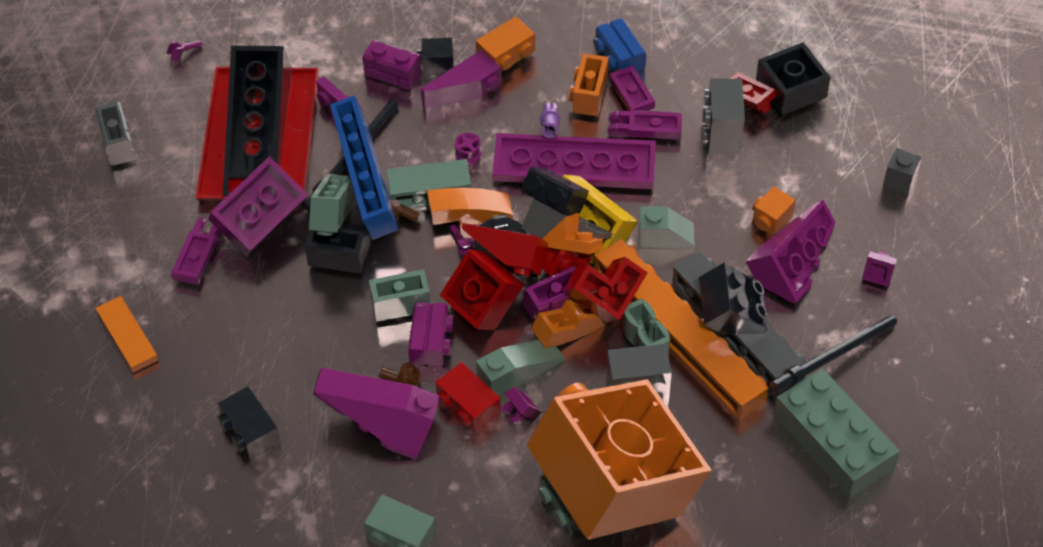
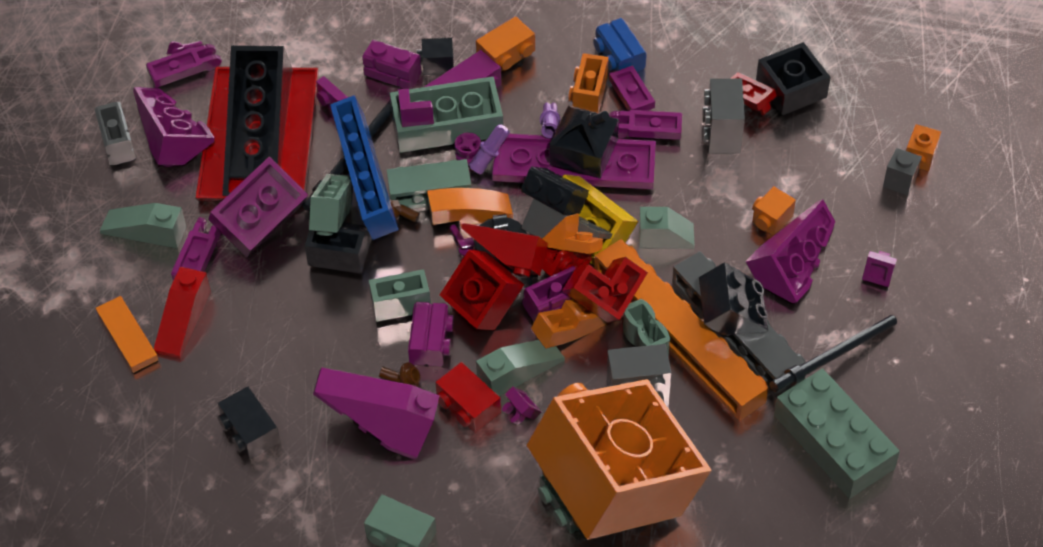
none -> sand green slope [100,203,187,249]
none -> magenta wedge [133,87,215,167]
none -> magenta hinge [146,43,222,88]
none -> red slope [154,266,211,359]
none -> sand green brick [390,77,503,153]
none -> magenta panel [398,89,434,127]
none -> medium lavender axle [469,124,510,174]
none -> black piece [550,105,619,179]
none -> orange brick [906,124,942,171]

